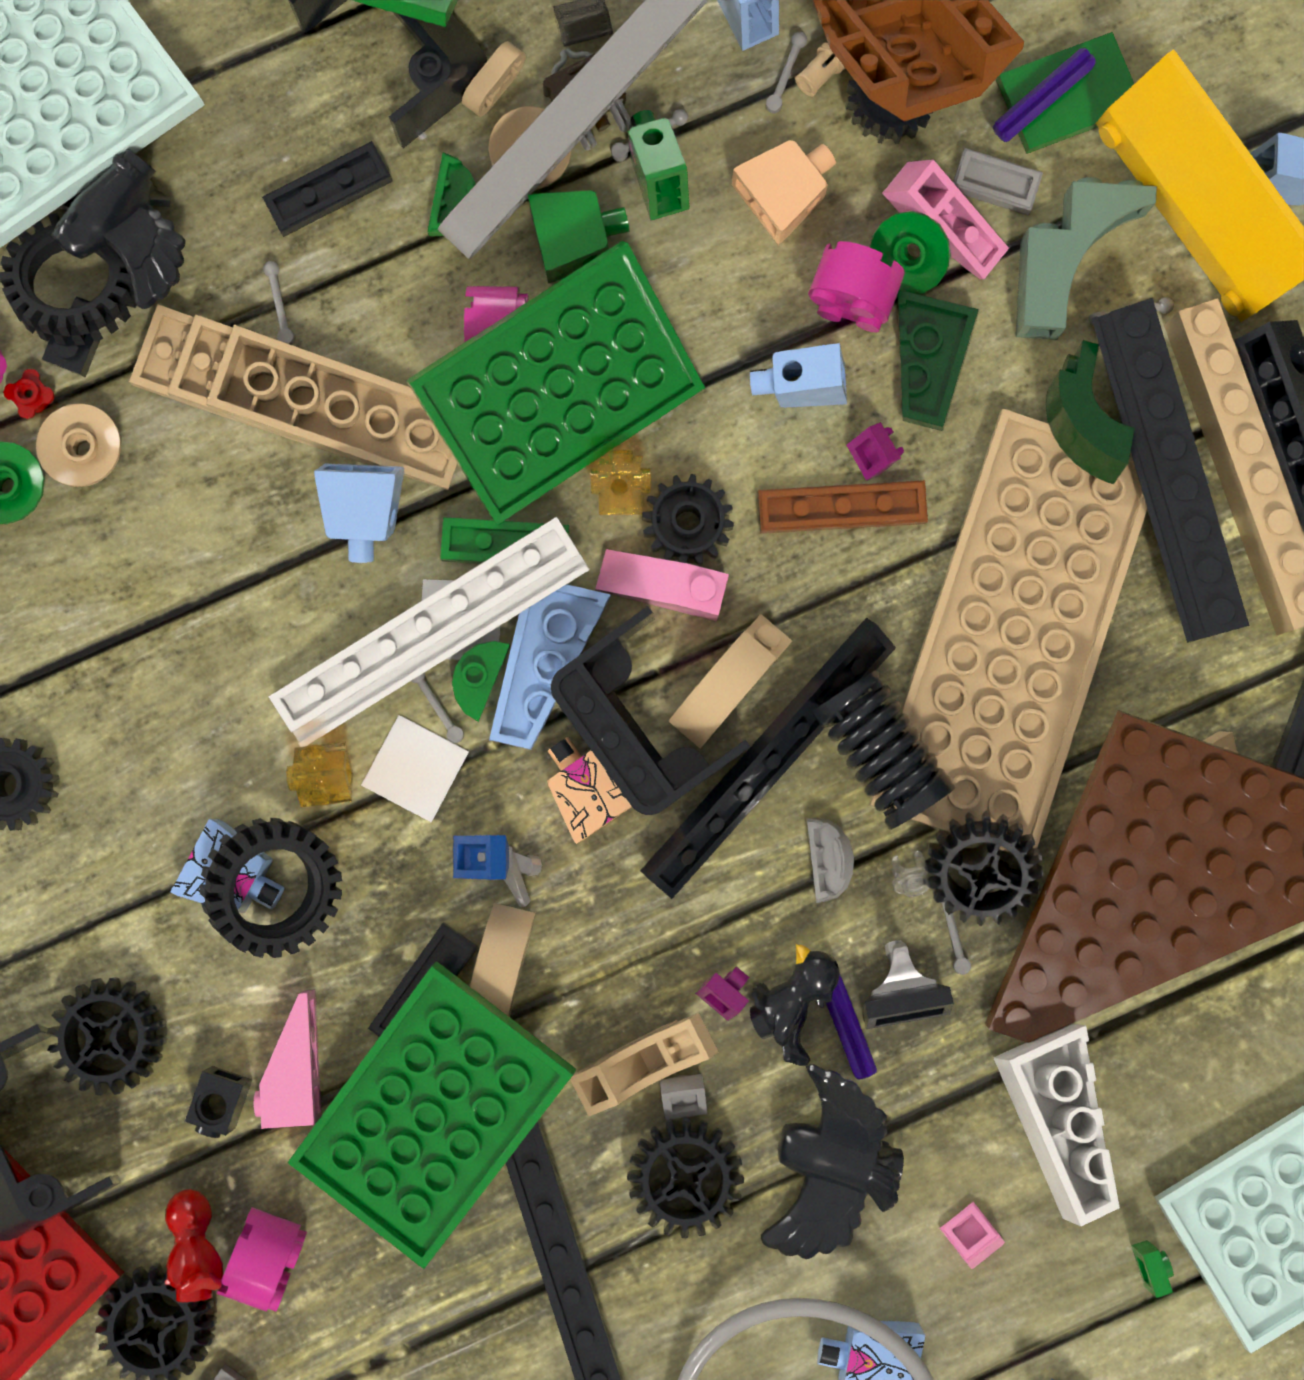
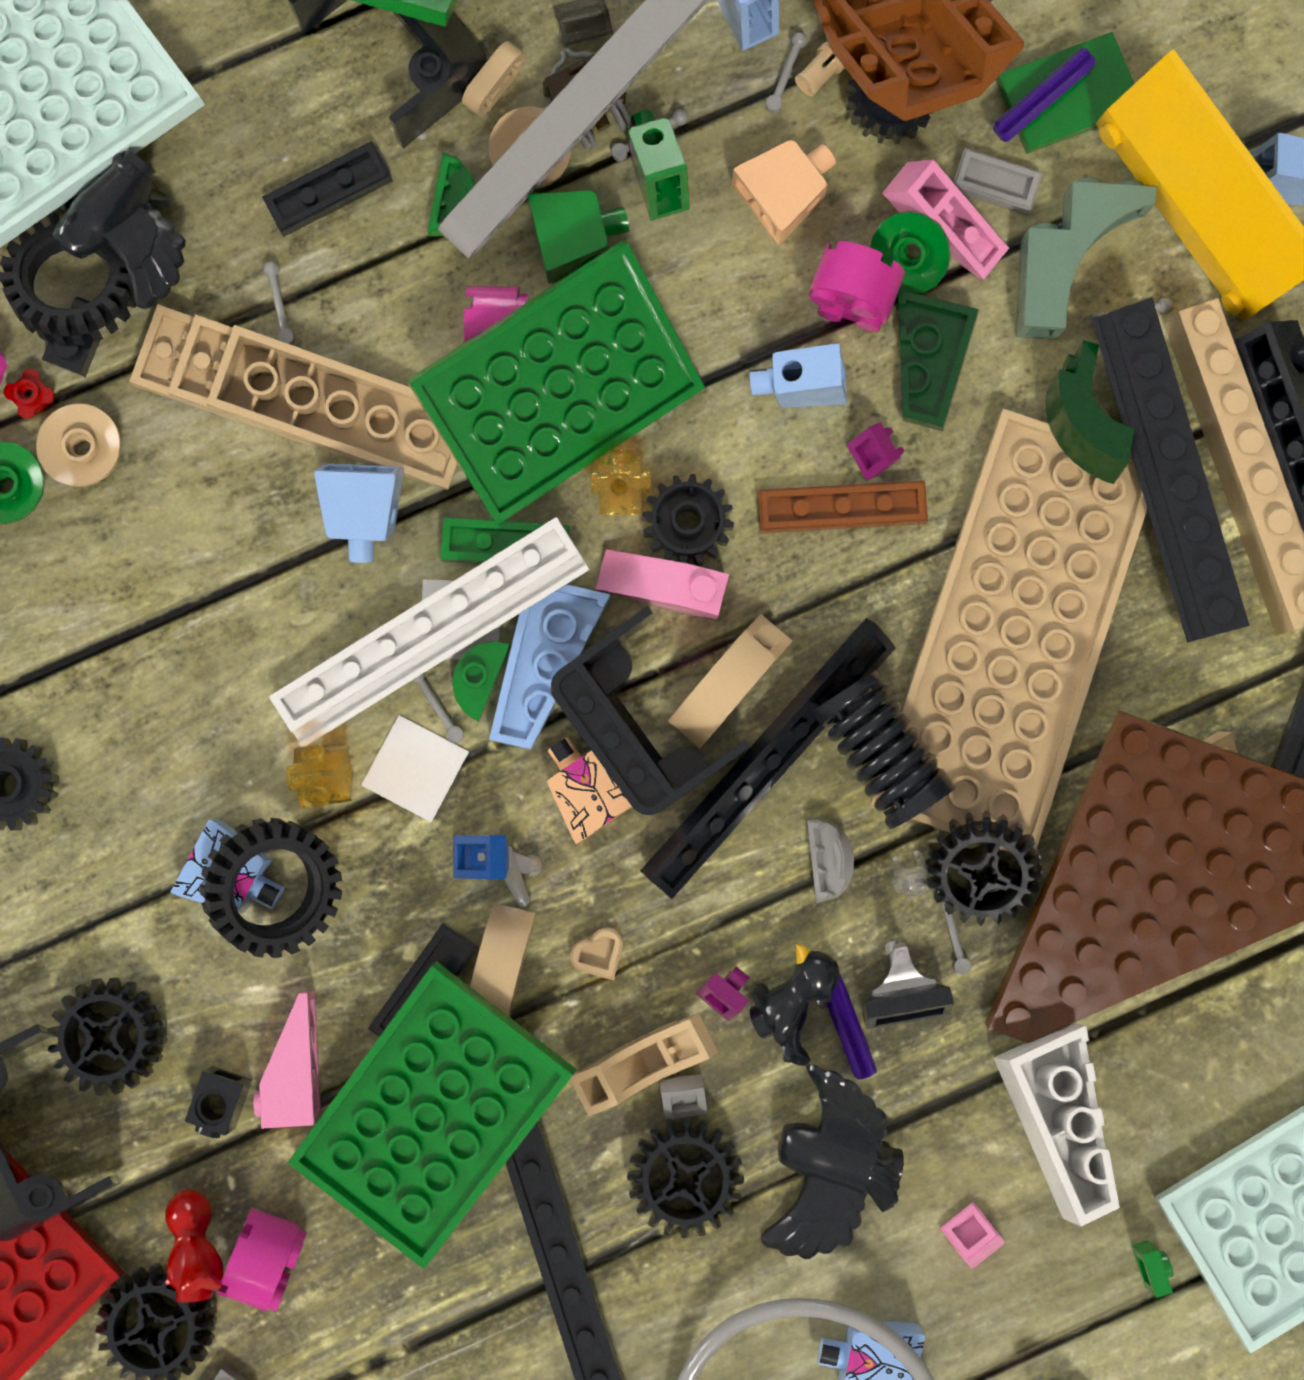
none -> tan tile [570,927,623,980]

